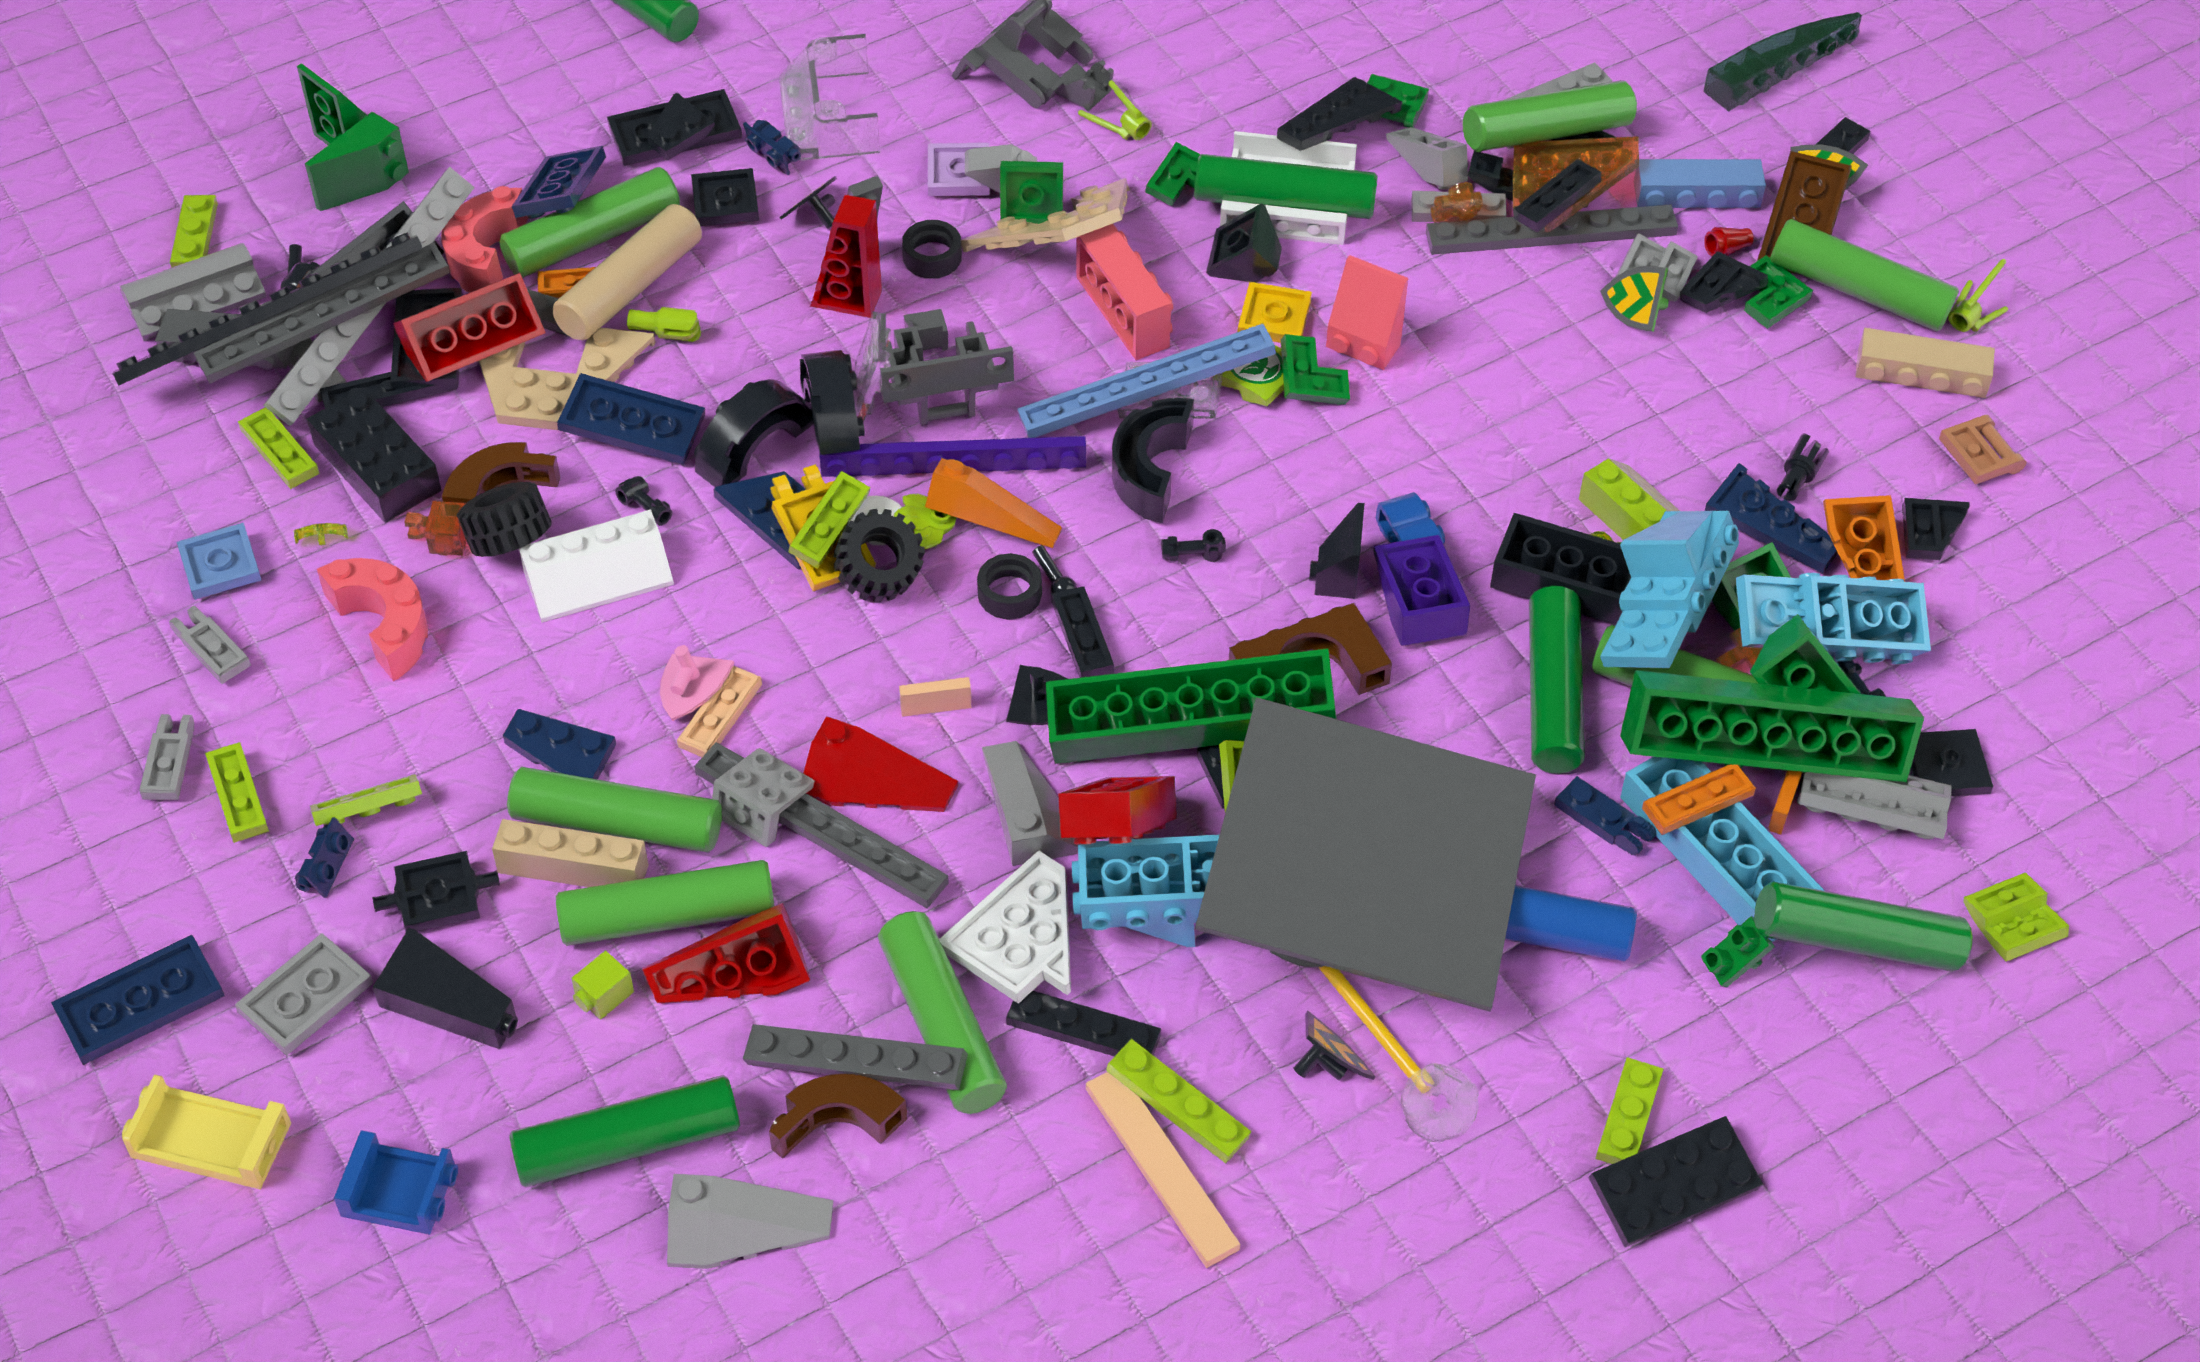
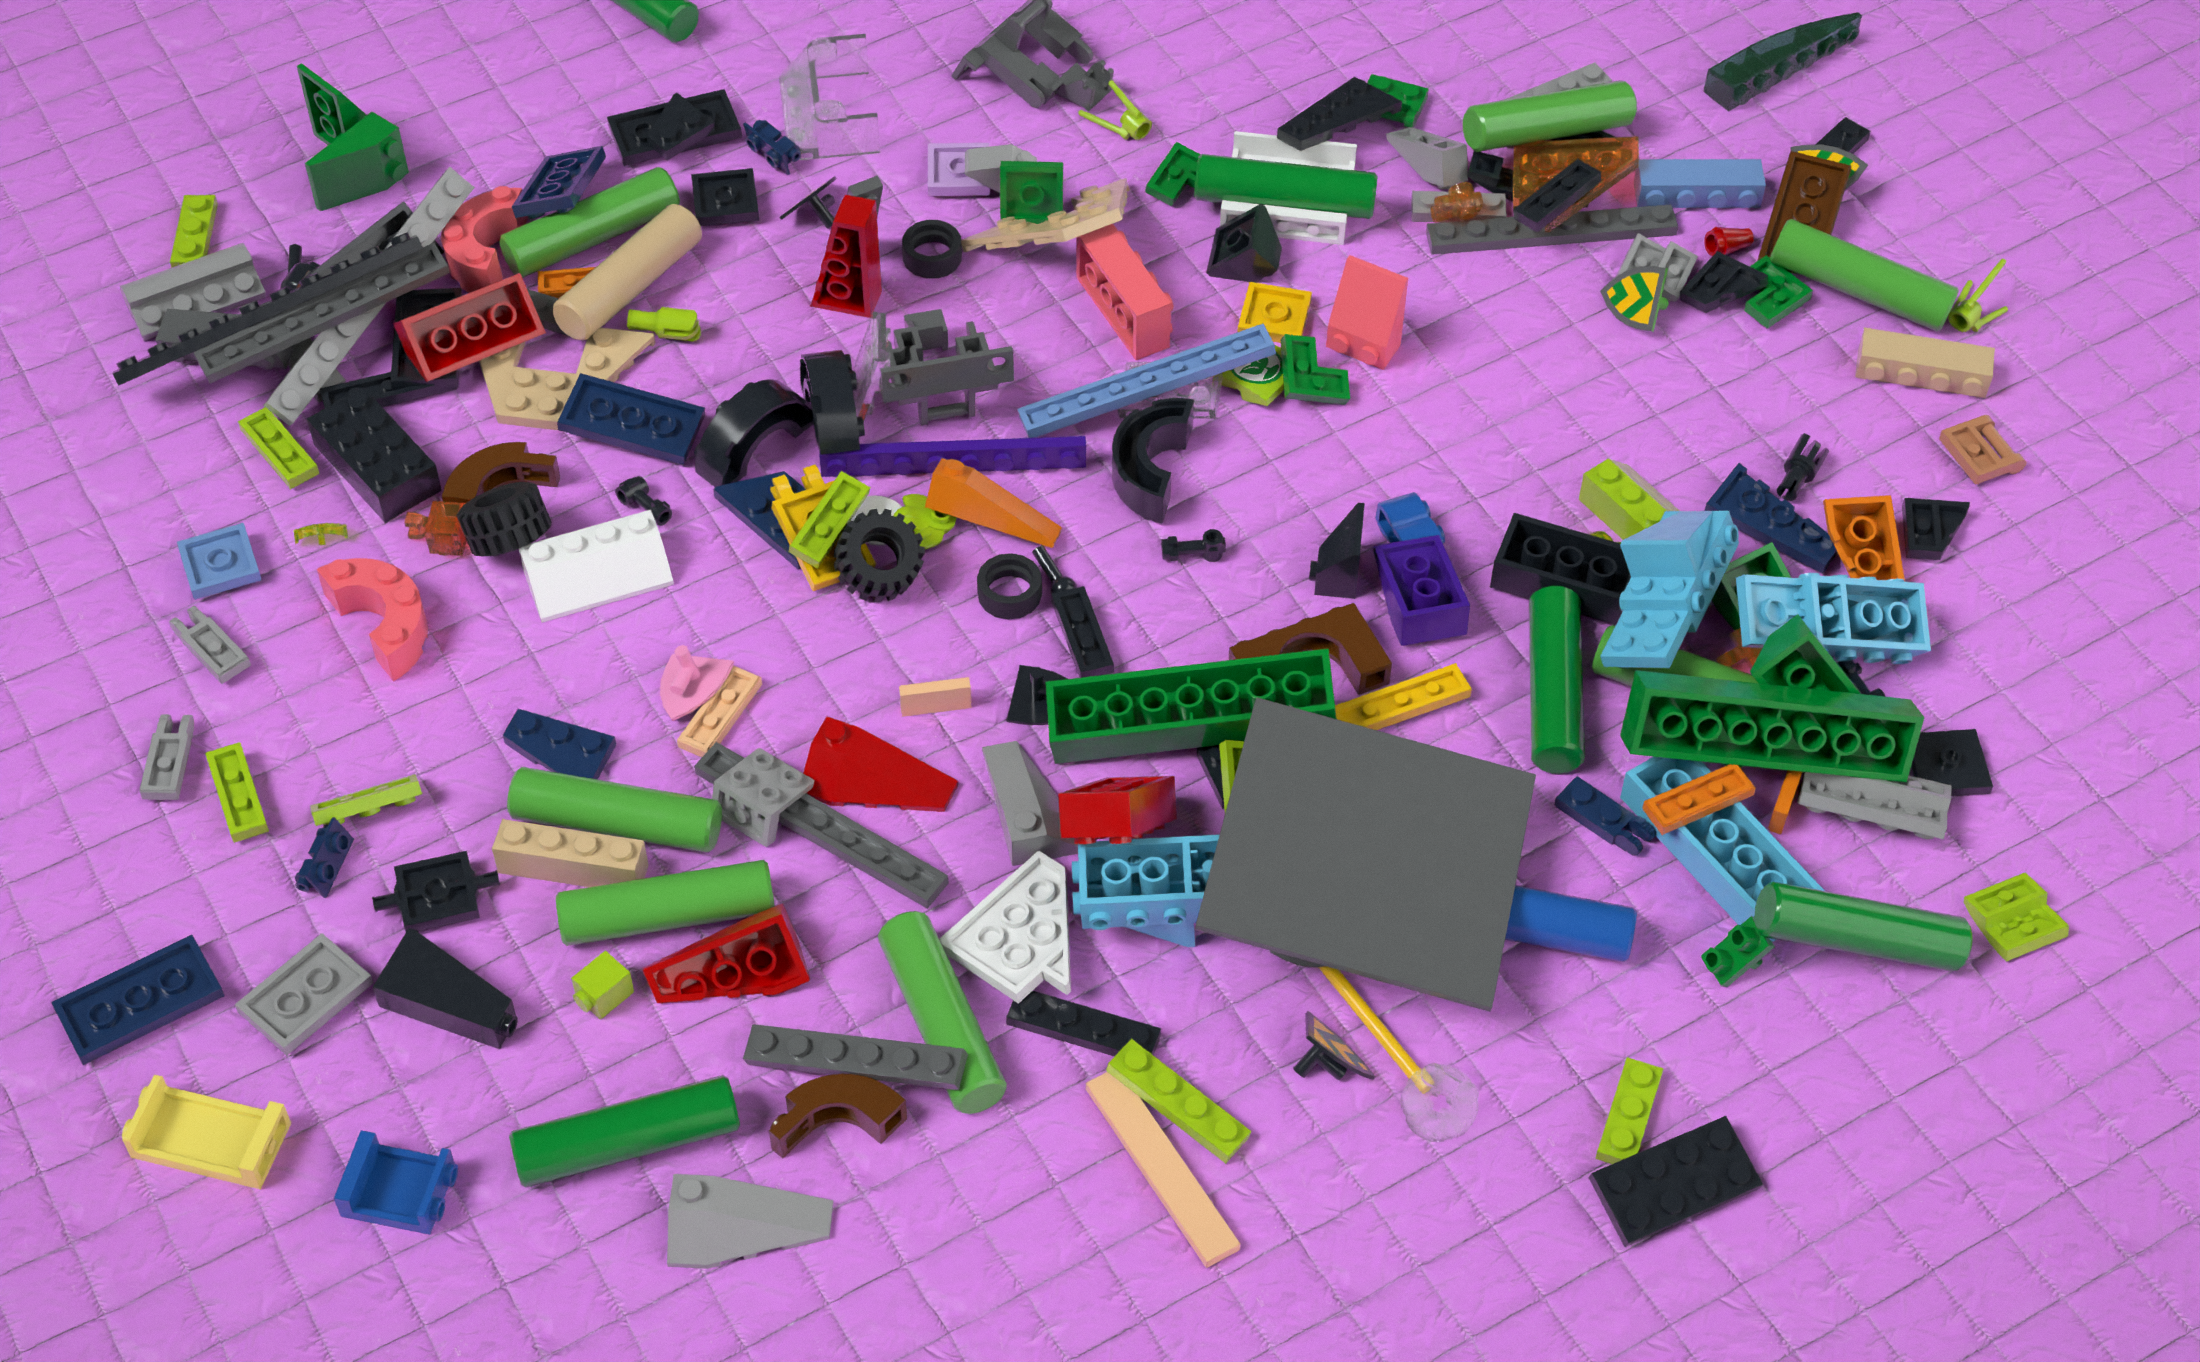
none -> yellow plate [1335,663,1472,730]

